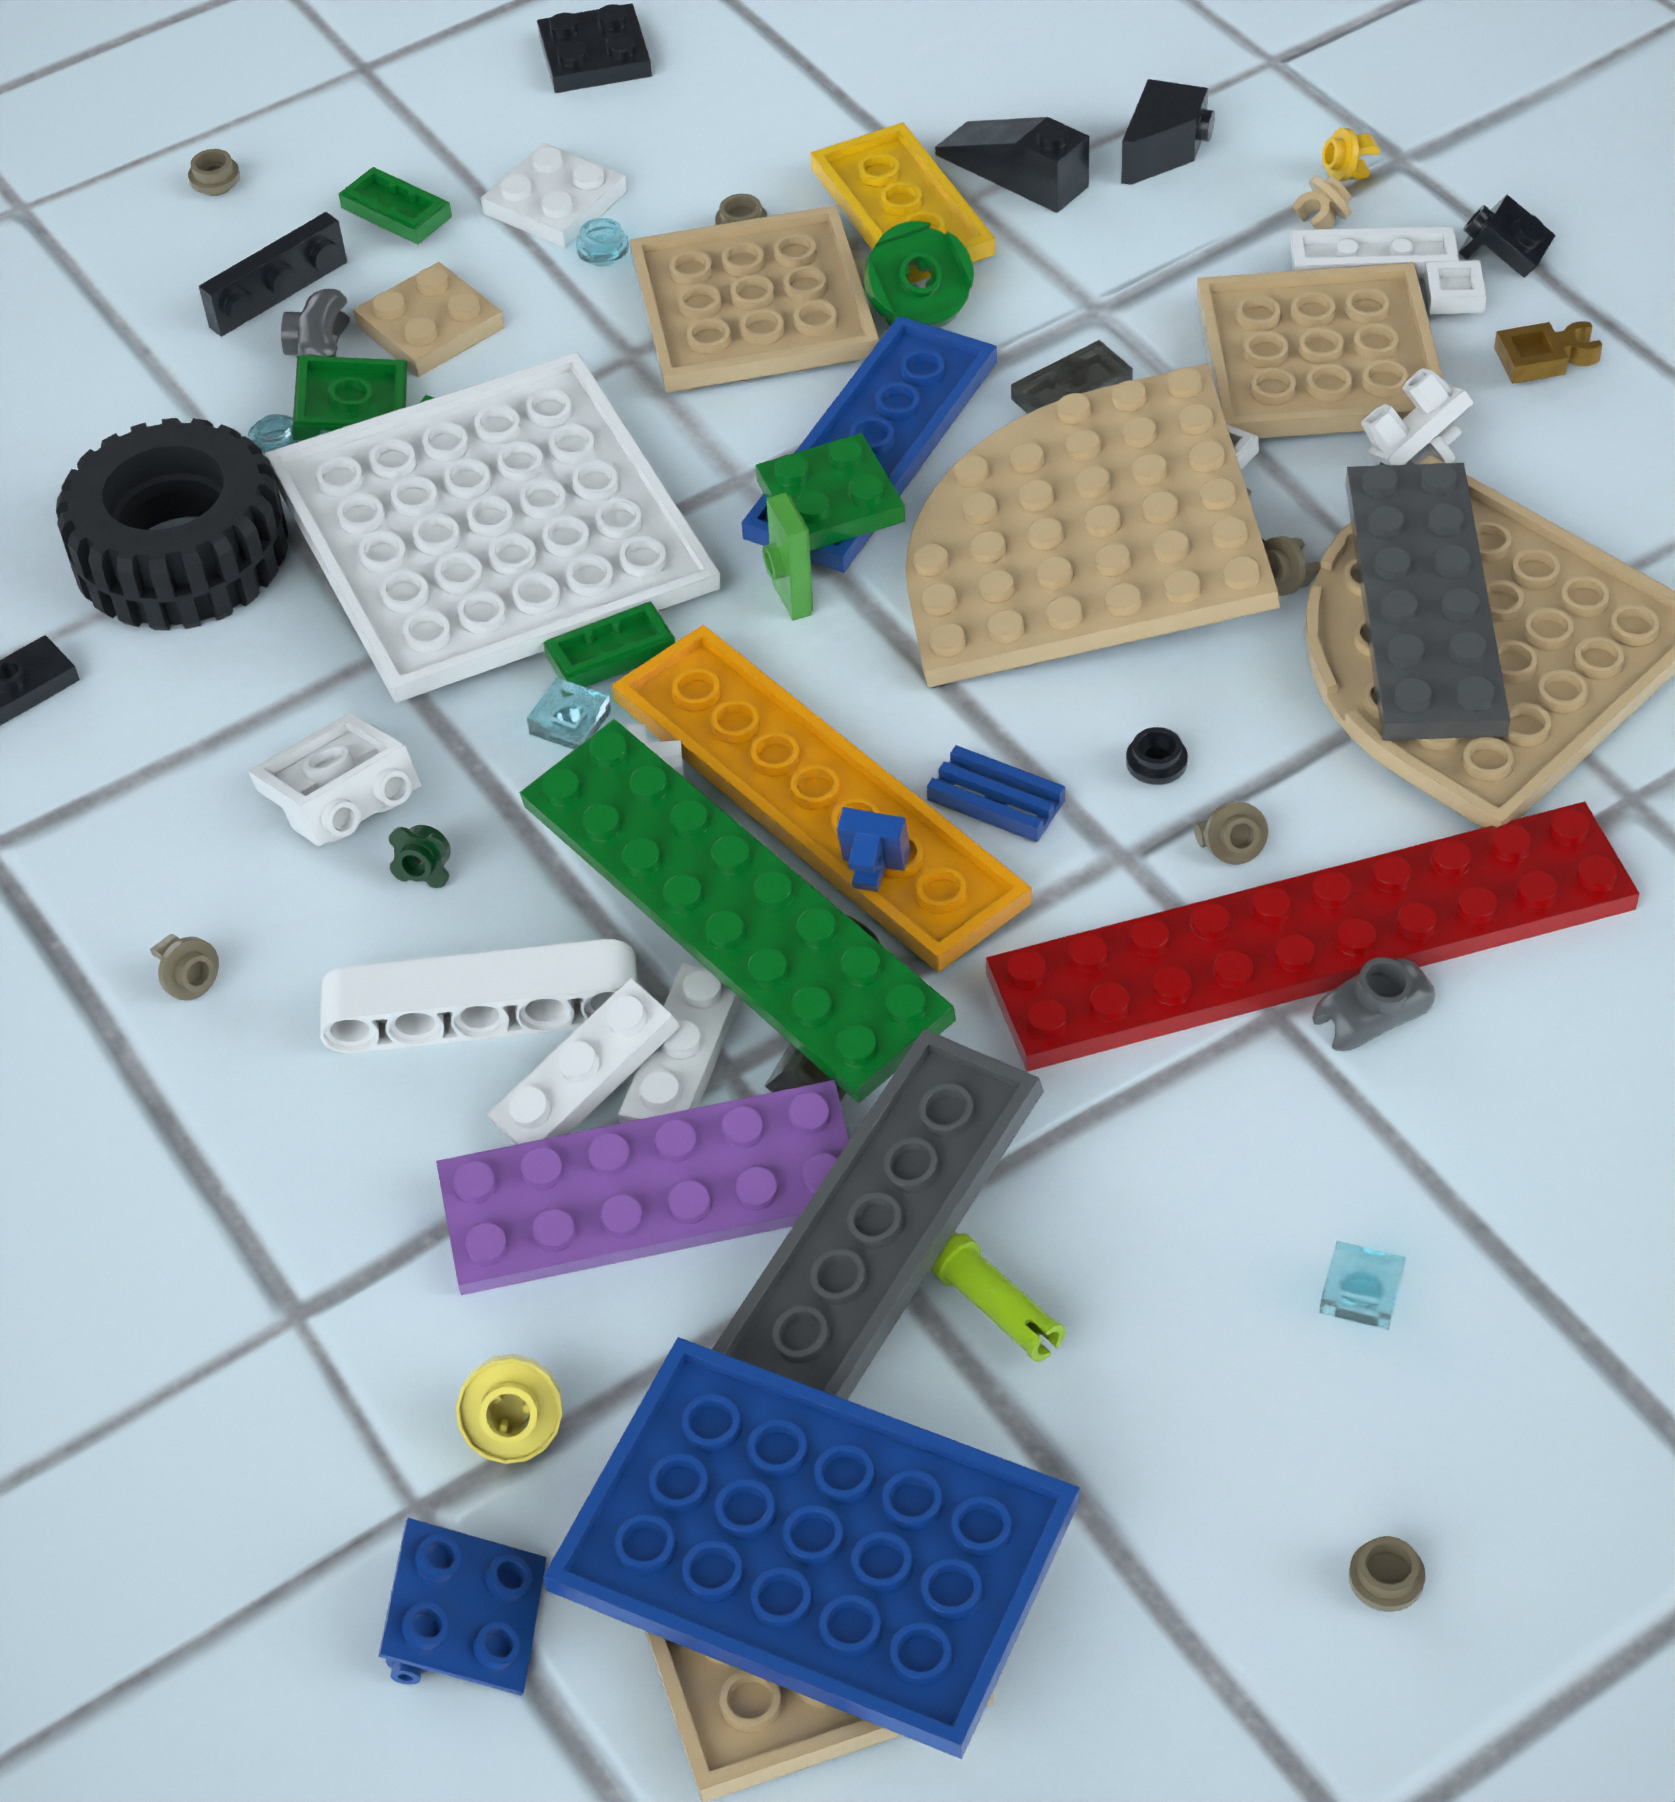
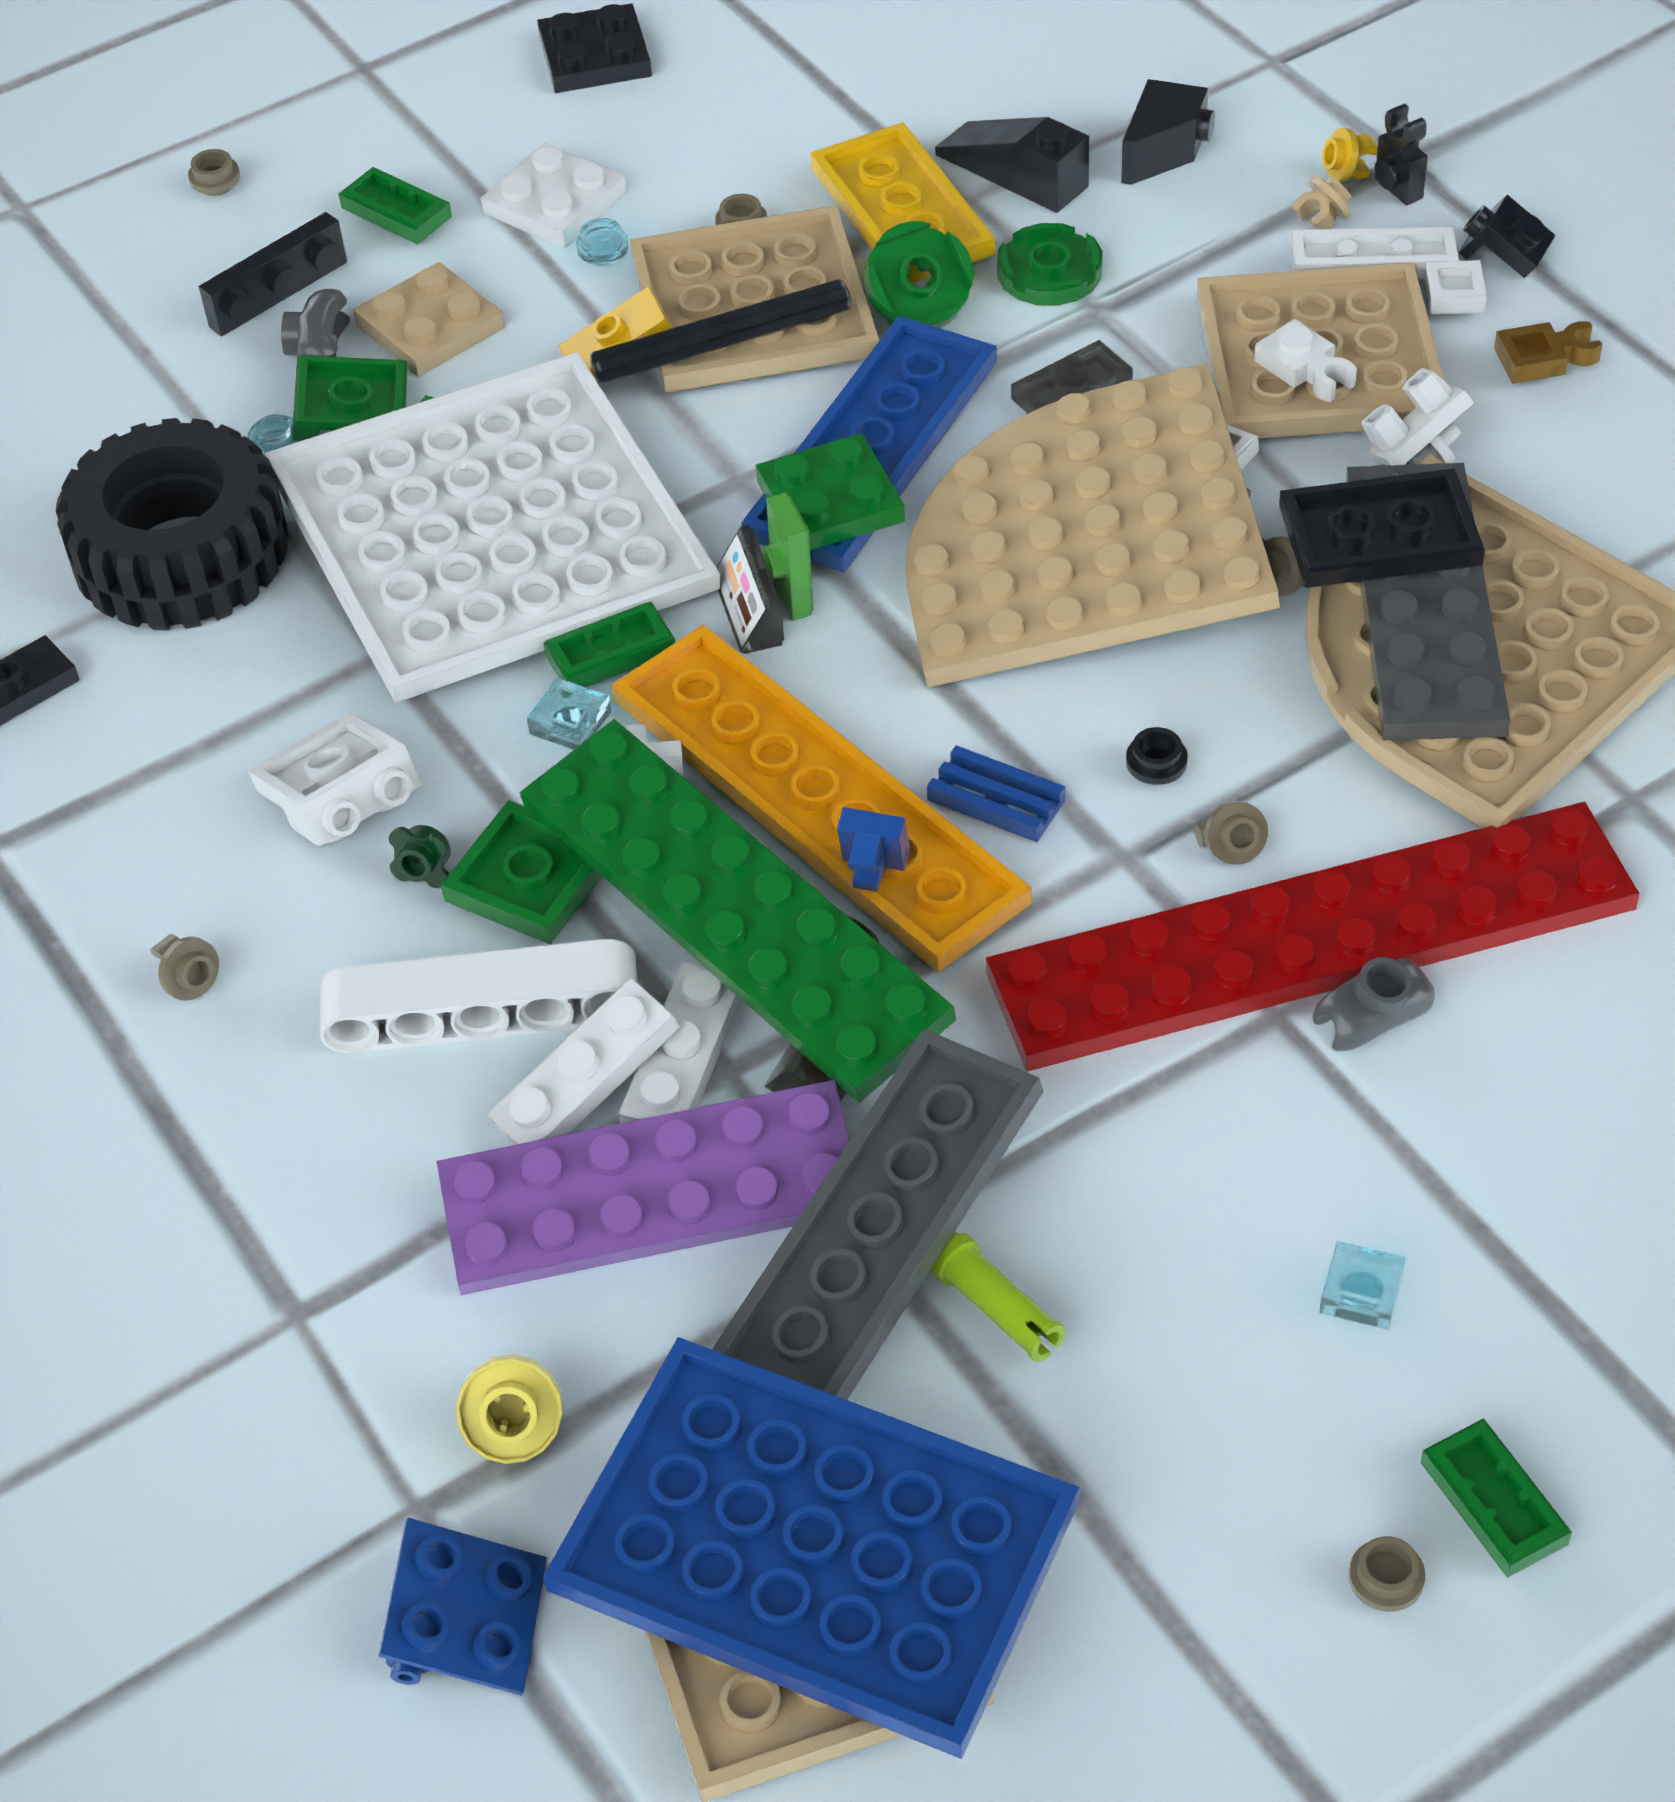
none -> green plate [441,800,602,945]
none -> yellow plate [558,286,673,381]
none -> black axle [590,279,851,383]
none -> slope [716,525,784,654]
none -> green tile [997,223,1103,306]
none -> white plate [1254,319,1357,402]
none -> black tile [1279,468,1485,588]
none -> black plate [1374,103,1428,206]
none -> green plate [1421,1418,1572,1578]

